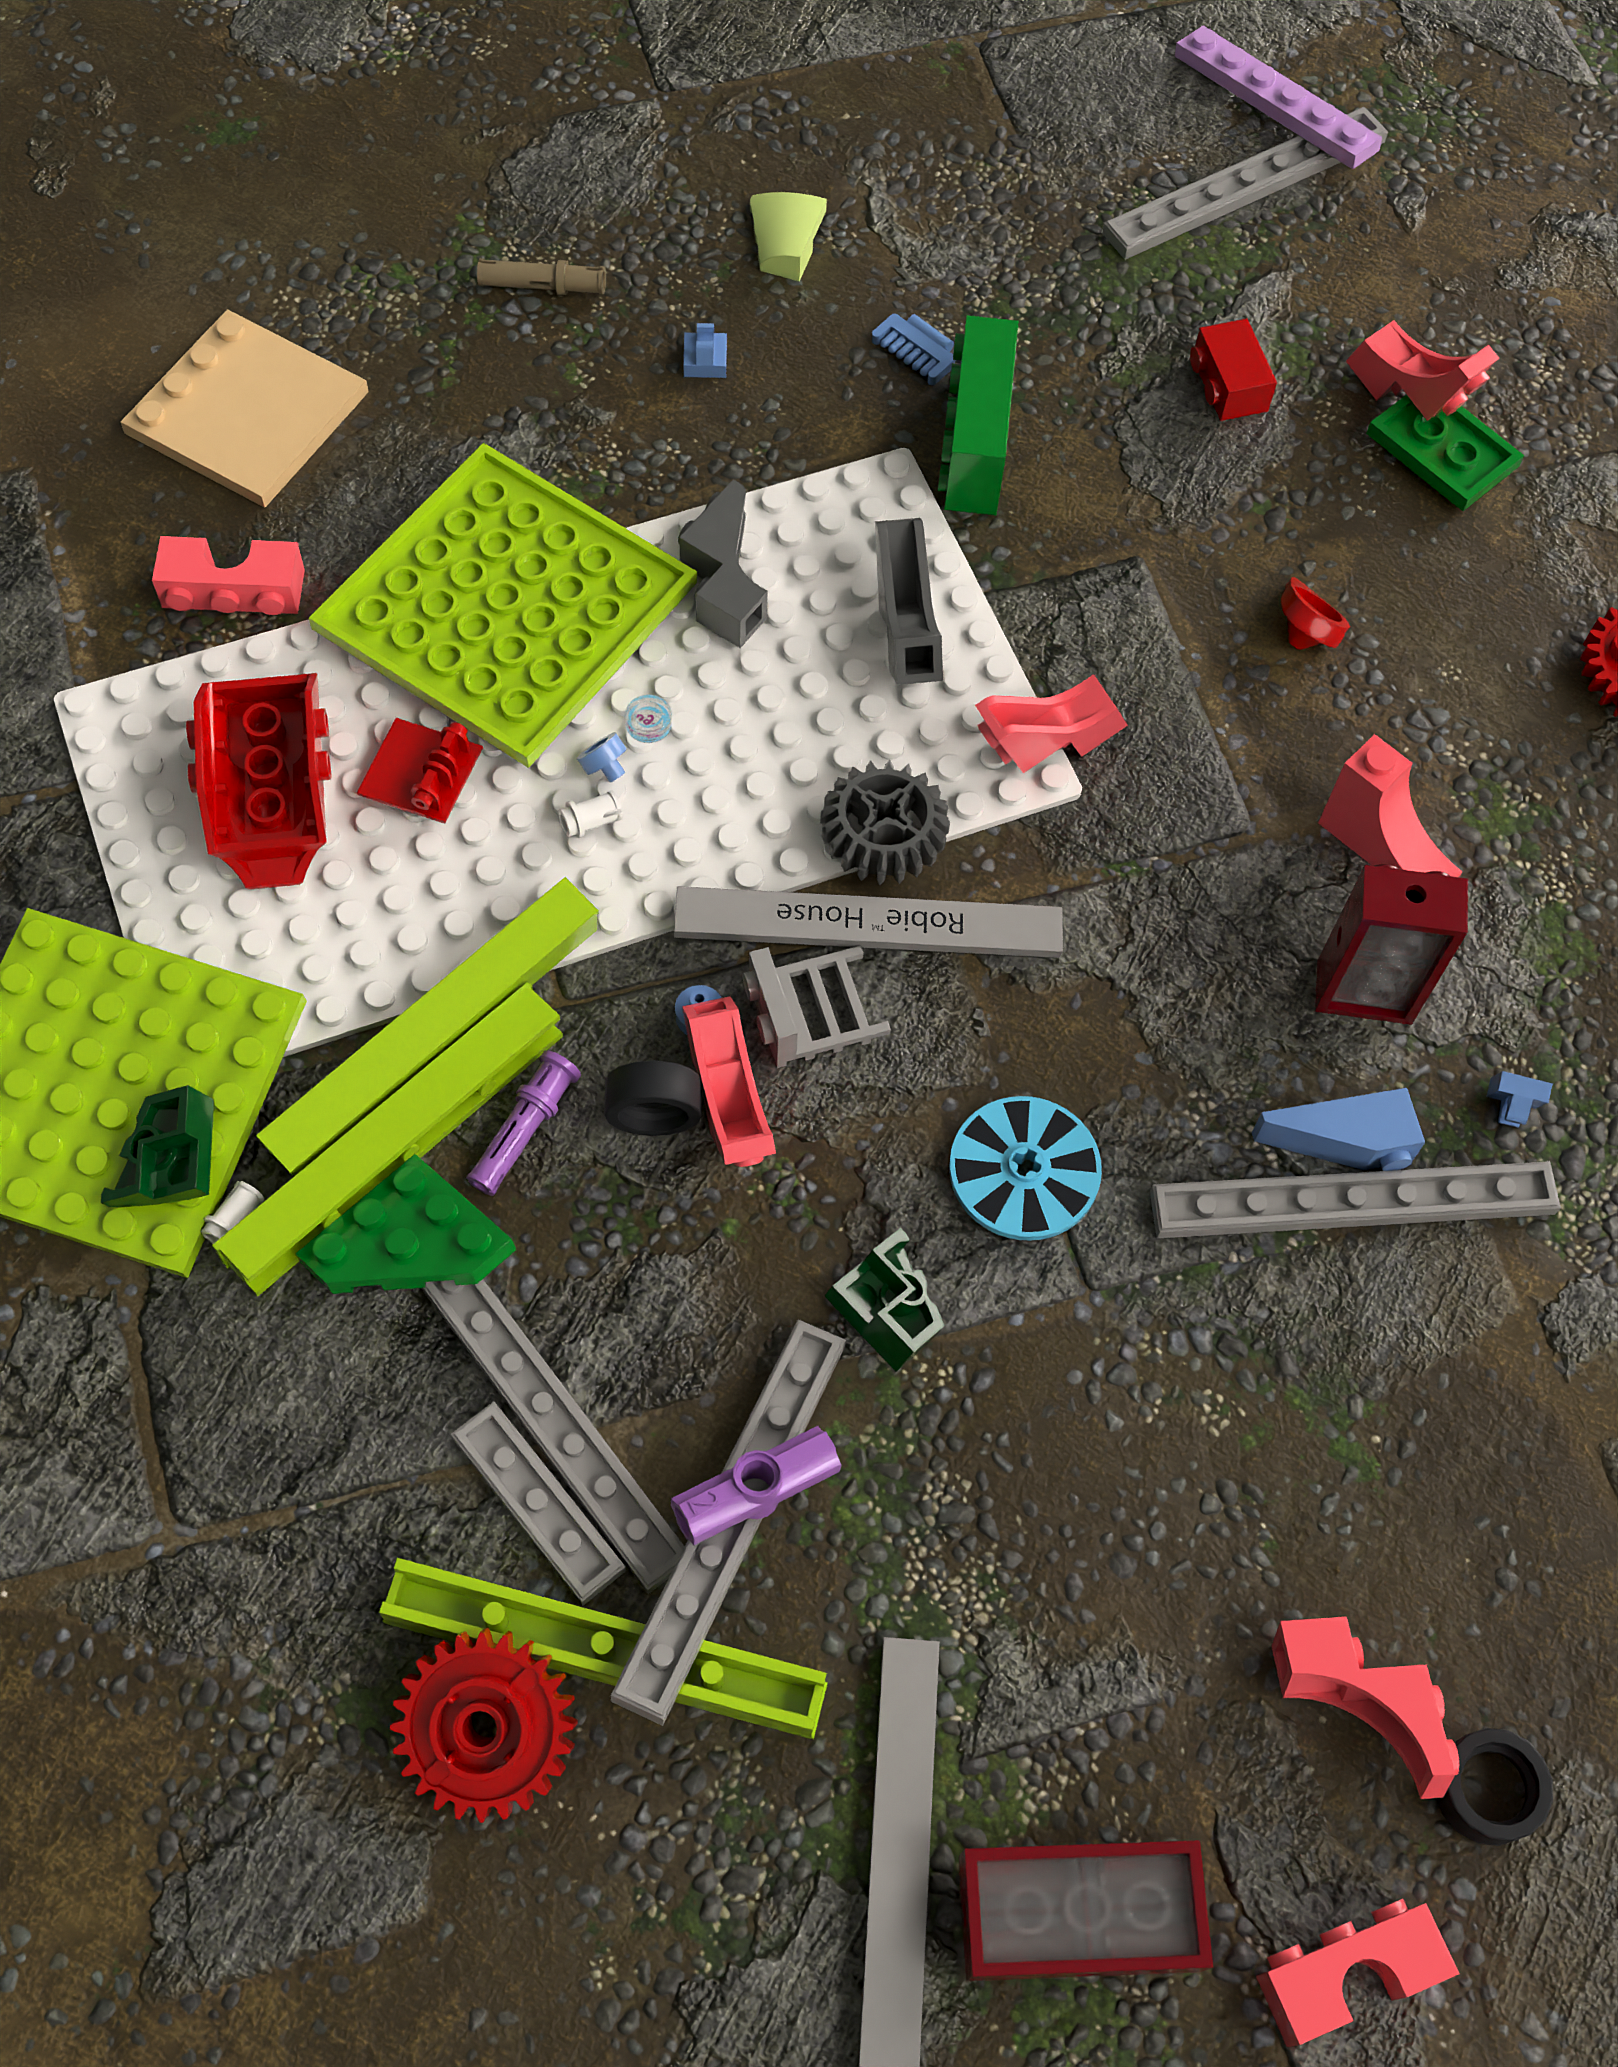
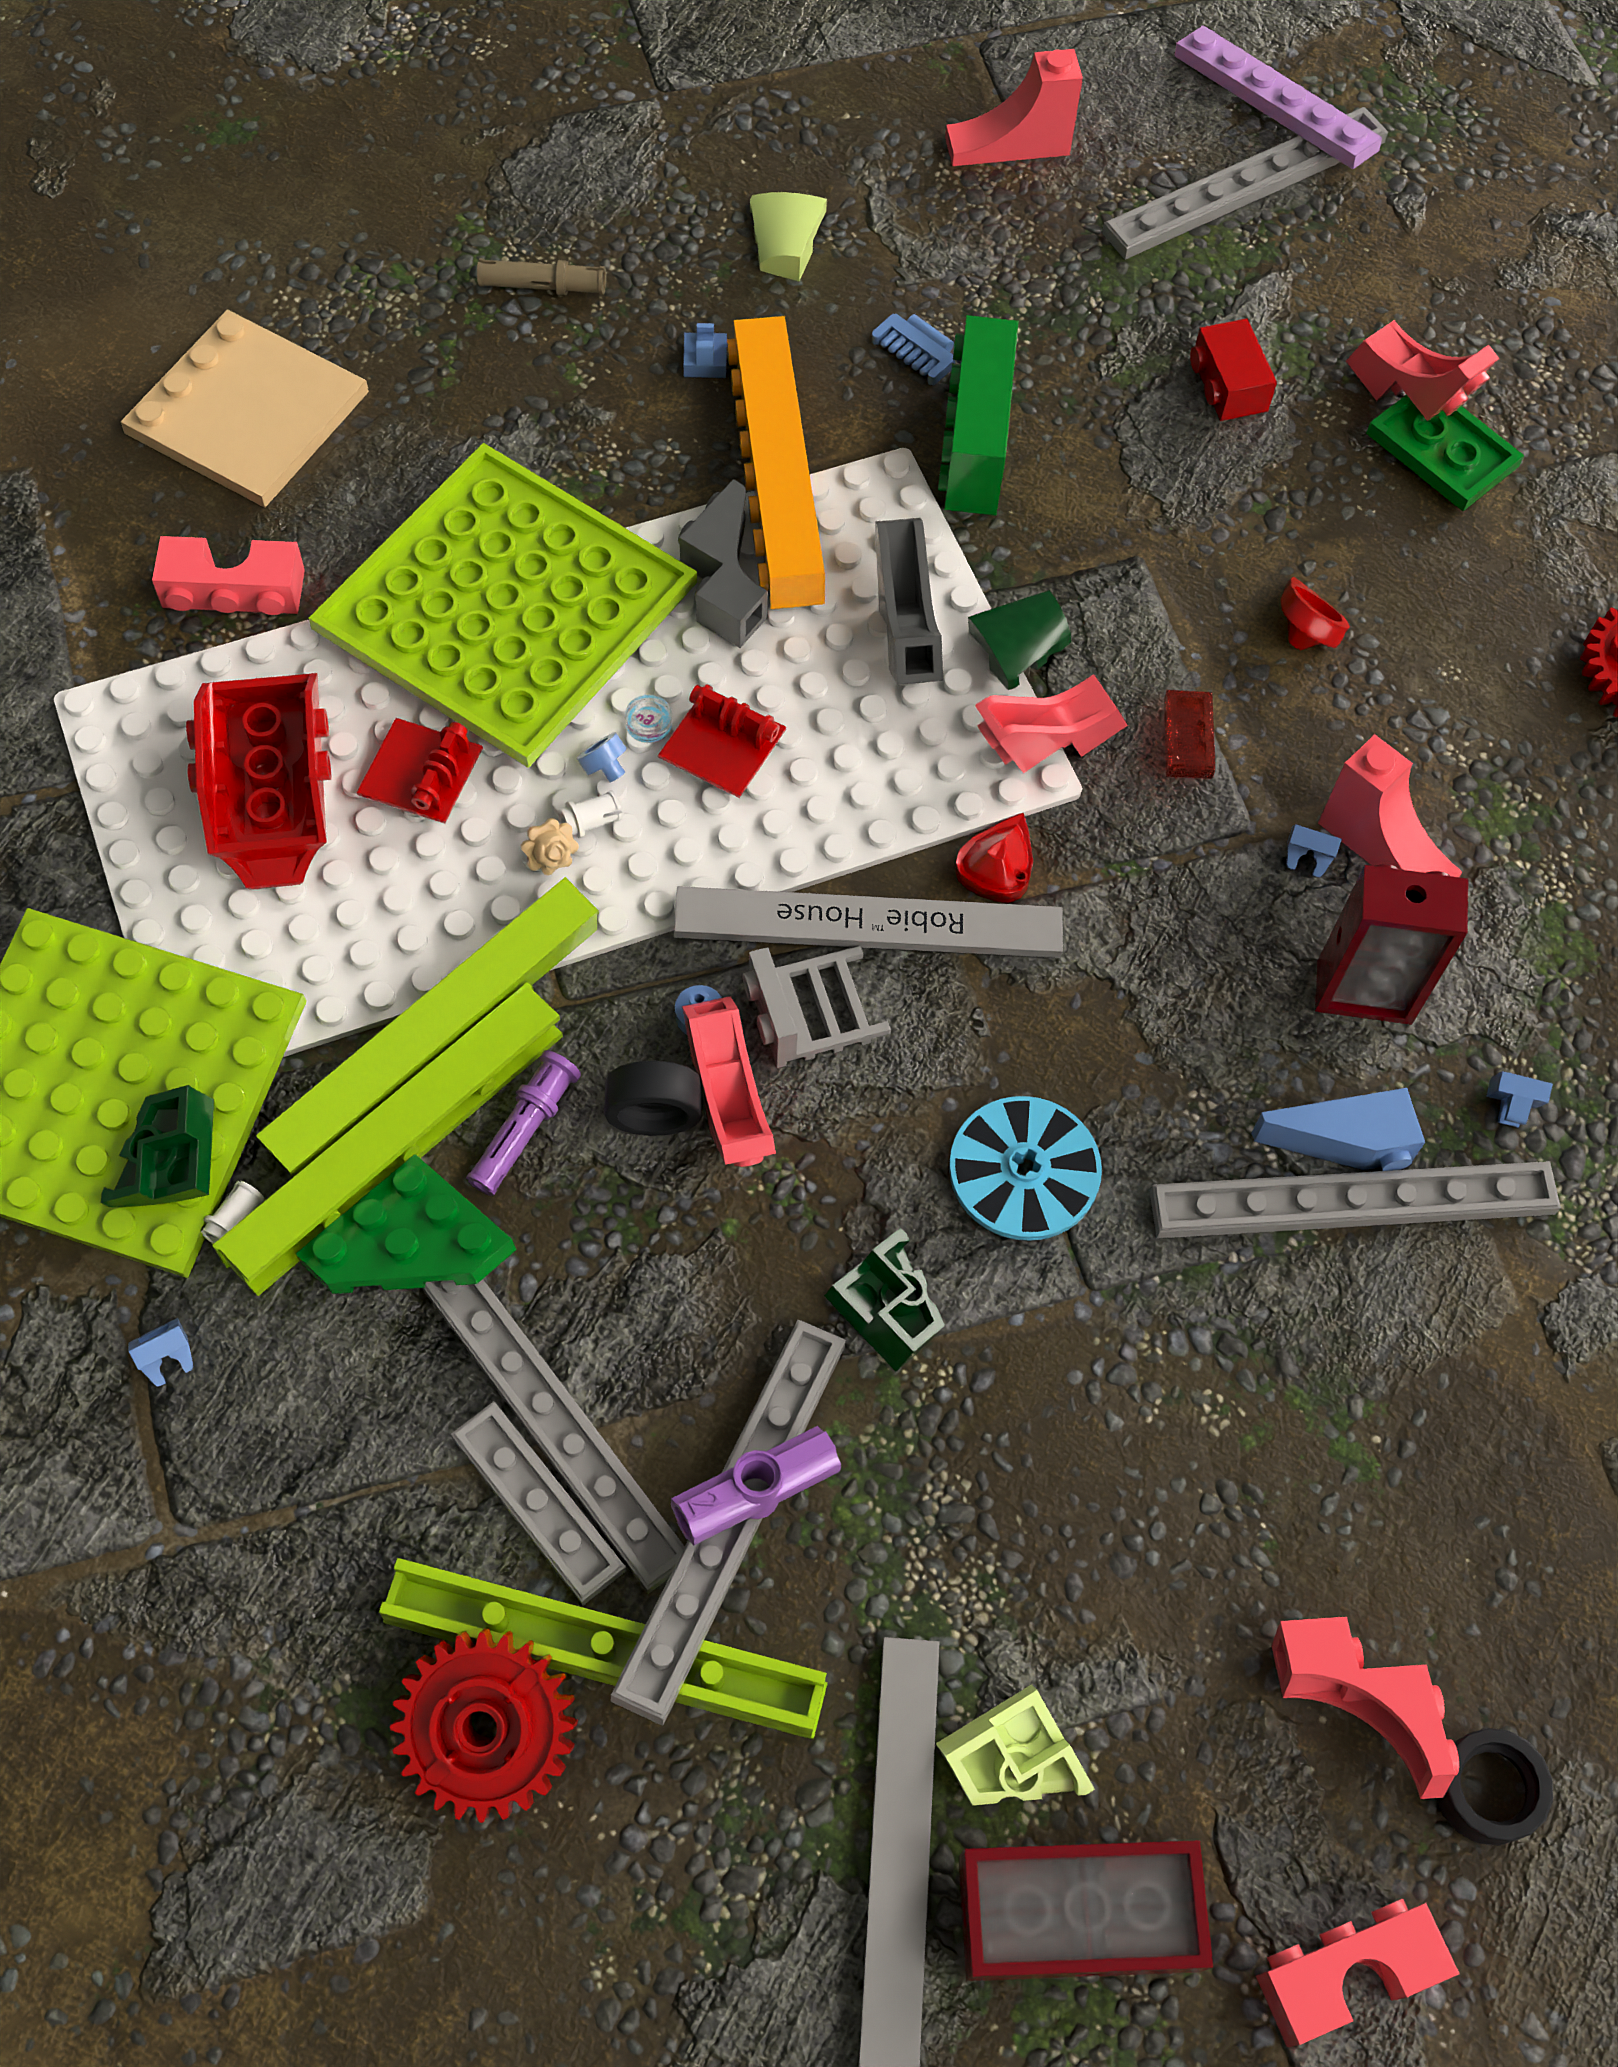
dark grey gear [820,760,950,885] -> none
none -> medium blue tile [128,1318,193,1386]
none -> tan plant [521,818,579,875]
none -> red hinge [658,684,786,798]
none -> light orange brick [727,316,825,609]
none -> yellowish green slope [936,1684,1095,1805]
none -> coral arch [945,49,1083,166]
none -> red piece [955,813,1033,903]
none -> dark green slope [968,590,1071,690]
none -> clear red plate [1164,690,1216,779]
none -> medium blue tile [1286,824,1342,877]

